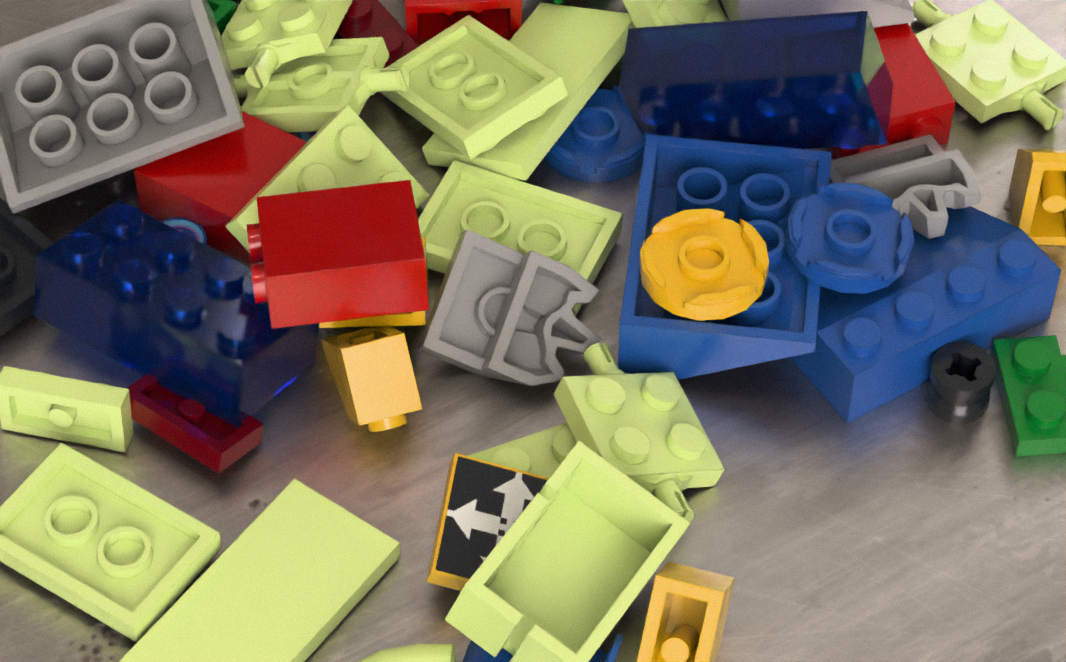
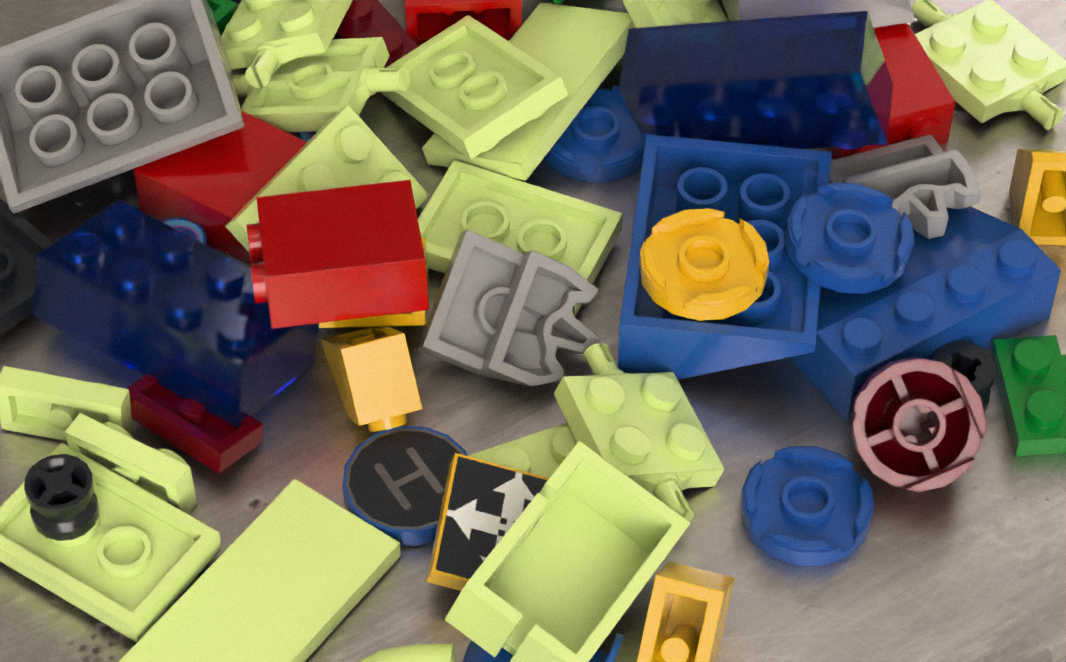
none -> black wheel [24,454,99,541]
none -> yellowish green plate [65,413,198,515]
none -> black tile [343,426,468,546]
none -> blue tile [740,446,874,566]
none -> dark red cylinder [849,357,986,492]

